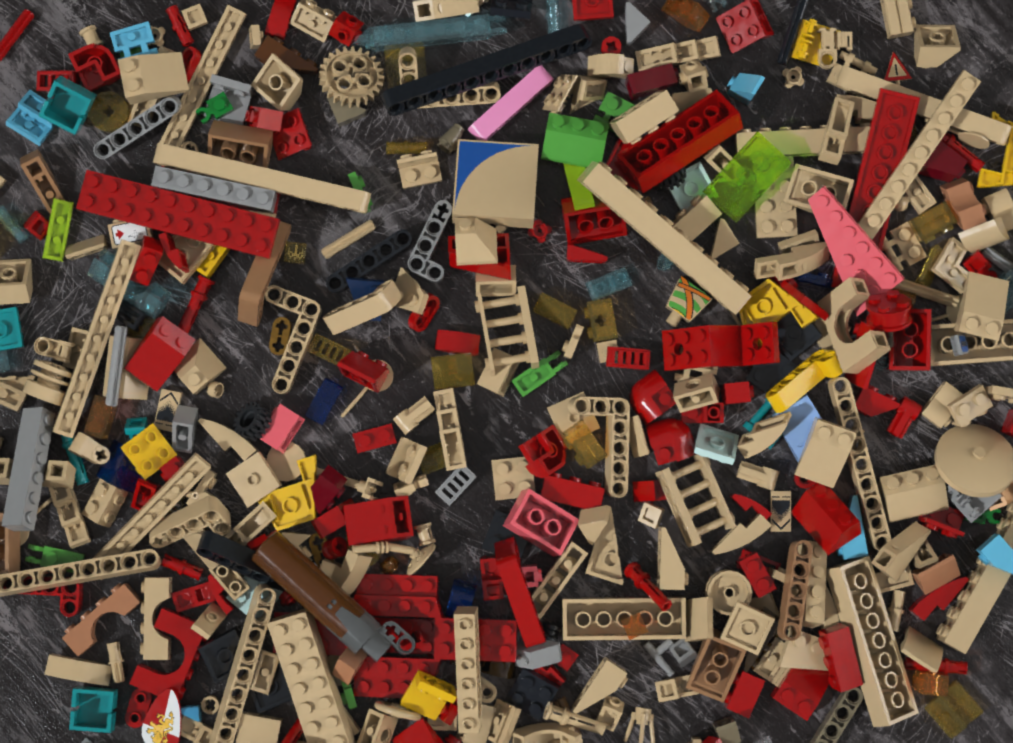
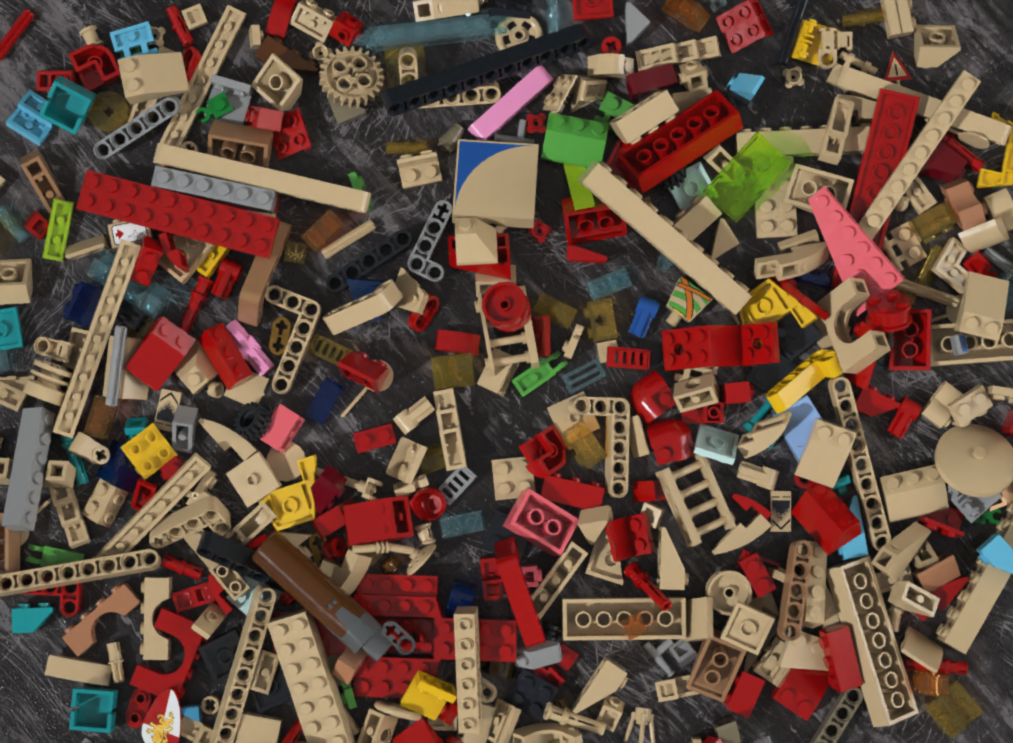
none -> teal slope [11,602,57,633]
none -> clear blue bracket [63,281,103,328]
none -> red brick [198,323,253,391]
none -> red piece [211,257,244,300]
none -> tan piece [224,372,269,404]
none -> bright pink piece [225,319,275,377]
none -> clear orange brick [301,209,345,254]
none -> tan plate [309,42,333,65]
none -> red hair [409,487,447,521]
none -> clear light blue slope [439,510,485,539]
none -> red wheel [482,282,531,332]
none -> light grey piece [494,119,535,144]
none -> tan plate [495,16,543,50]
none -> red plate [526,113,546,134]
none -> red plate [531,315,551,357]
none -> clear light blue tile [561,358,606,395]
none -> red bracket [606,512,656,562]
none -> blue piece [628,295,660,338]
none -> teal tile [830,469,851,495]
none -> clear yellow pin [841,9,883,28]
none -> tan slope [888,581,940,617]

